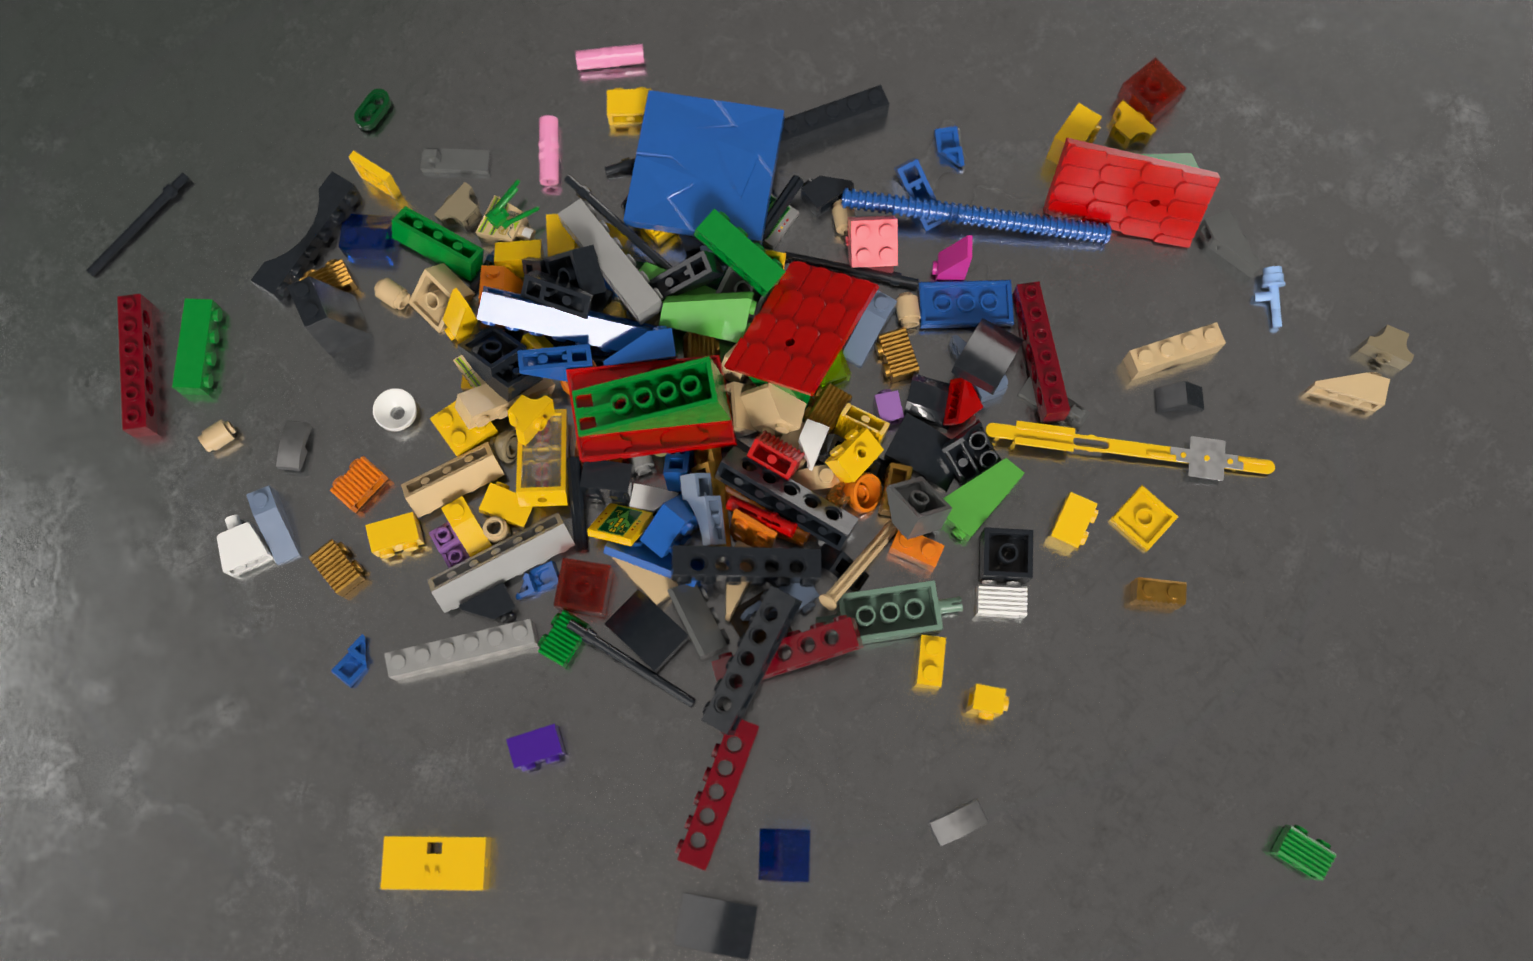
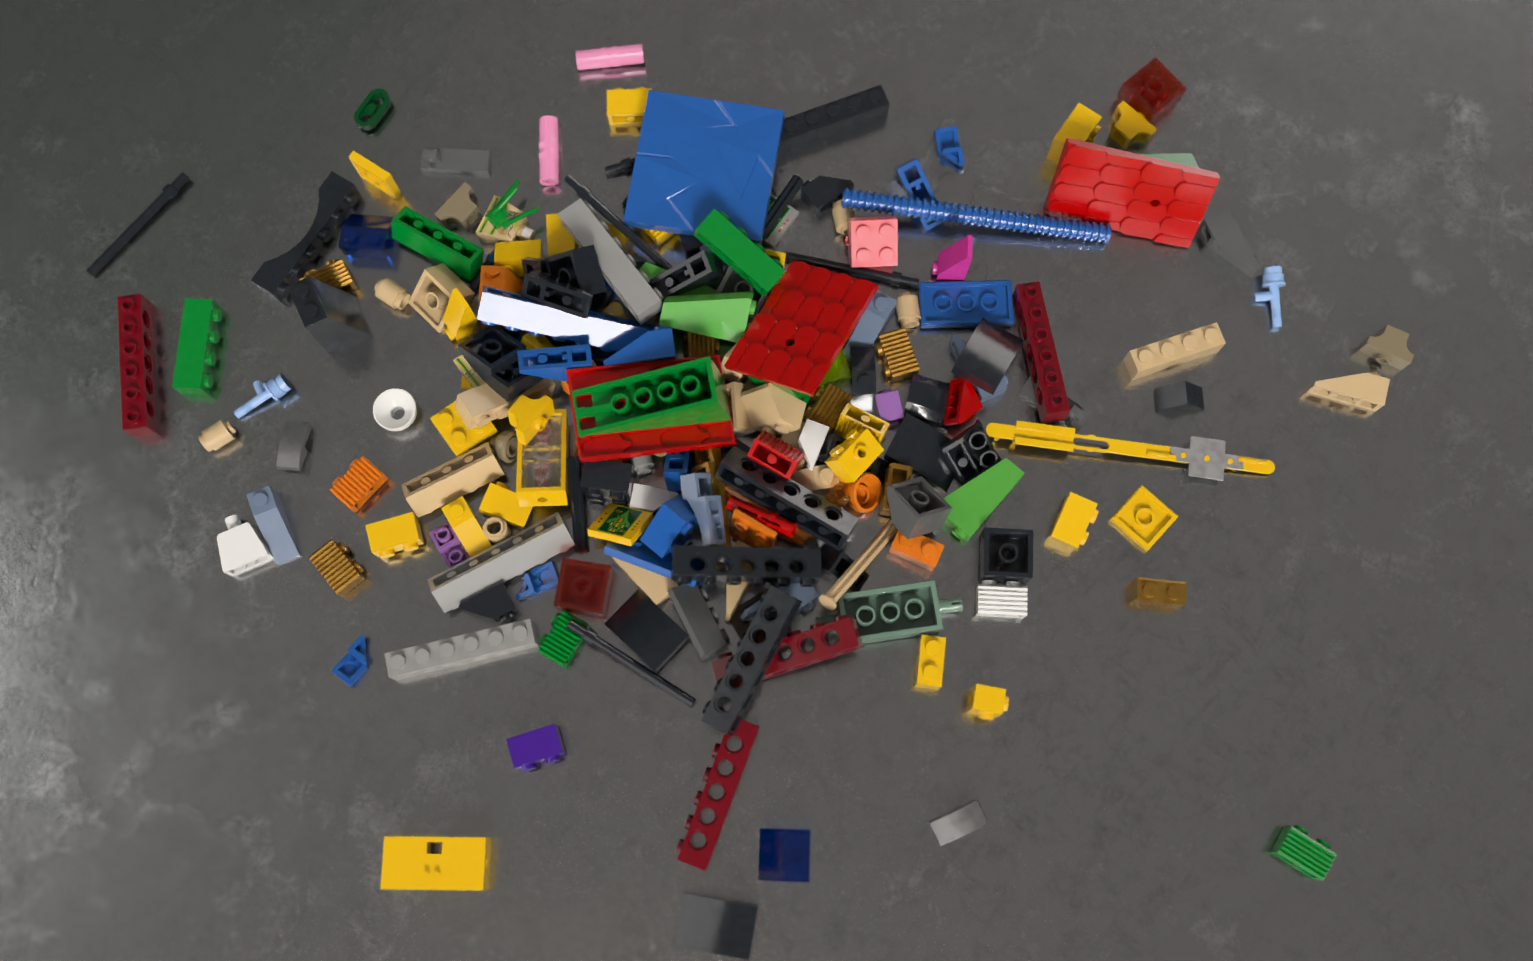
none -> light blue piece [233,373,293,418]
none -> black slope [850,347,876,395]

